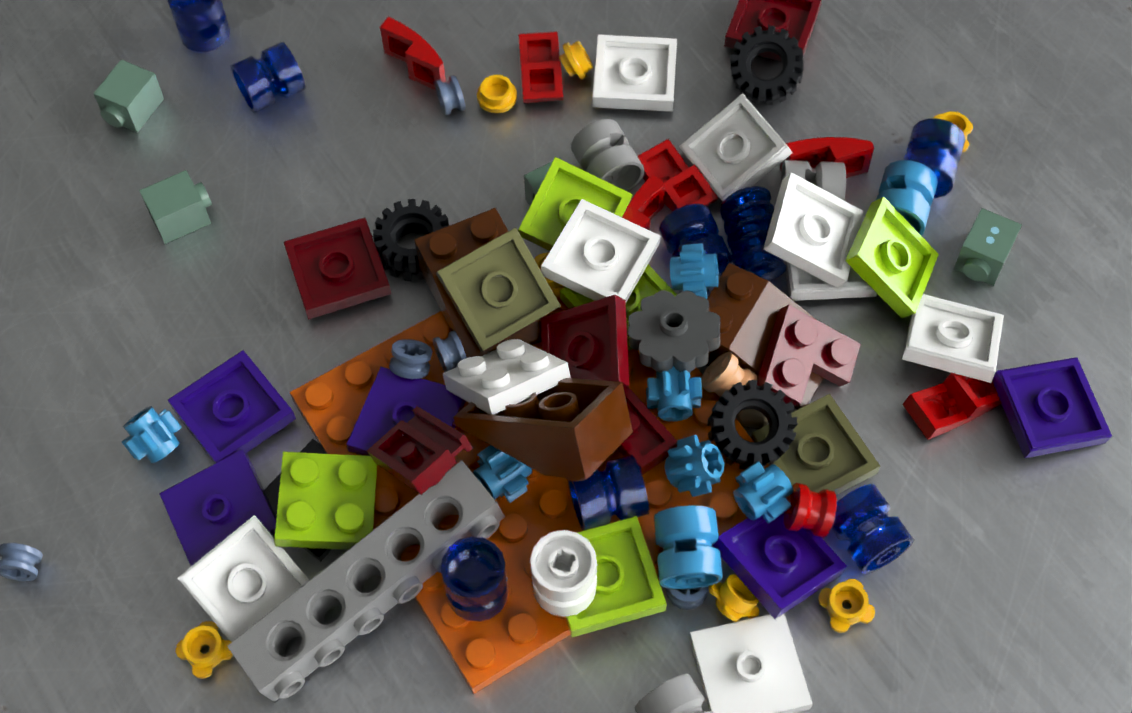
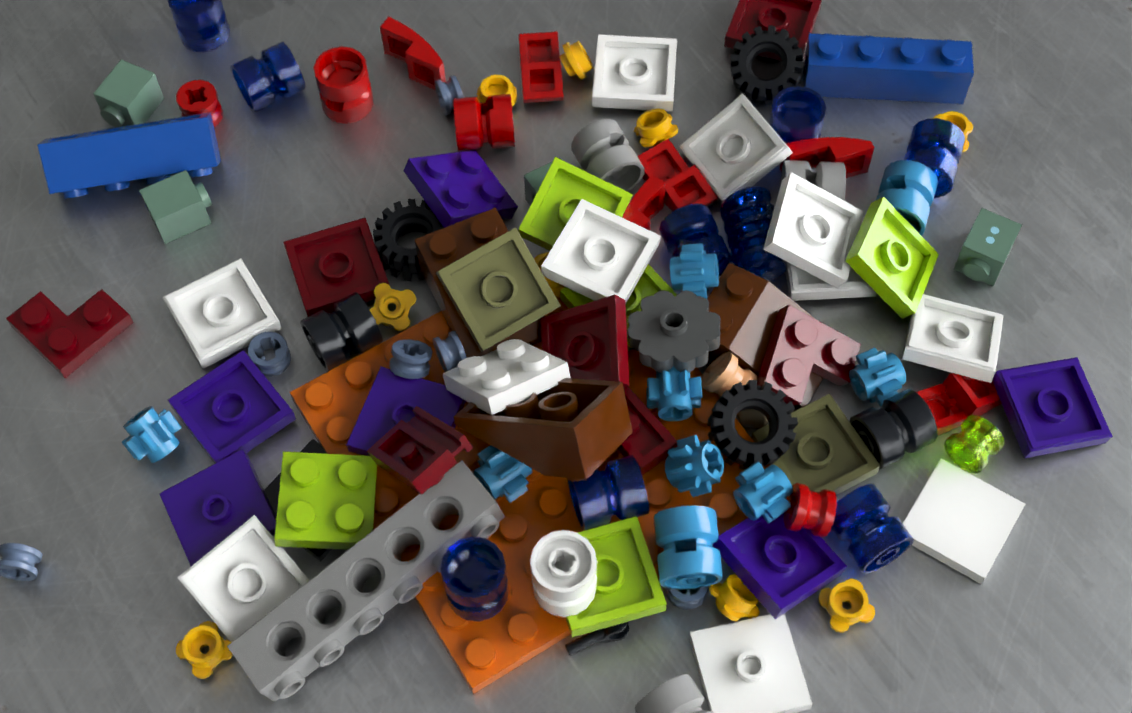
none -> dark red plate [6,289,134,378]
none -> blue brick [37,112,221,198]
none -> white plate [163,258,282,369]
none -> red wheel [176,80,223,128]
none -> sand blue bush [248,332,291,377]
none -> black wheel [300,292,383,371]
none -> red wheel [314,46,374,124]
none -> yellow plate [369,283,416,331]
none -> dark purple plate [403,150,518,228]
none -> red wheel [453,94,515,152]
none -> black hand [565,622,629,656]
none -> yellow plate [634,109,678,147]
none -> clear blue wheel [769,86,826,143]
none -> blue brick [803,33,974,104]
none -> dark azure gear [849,348,906,406]
none -> black wheel [849,389,938,470]
none -> white tile [896,458,1026,584]
none -> clear neon green wheel [944,415,1005,474]

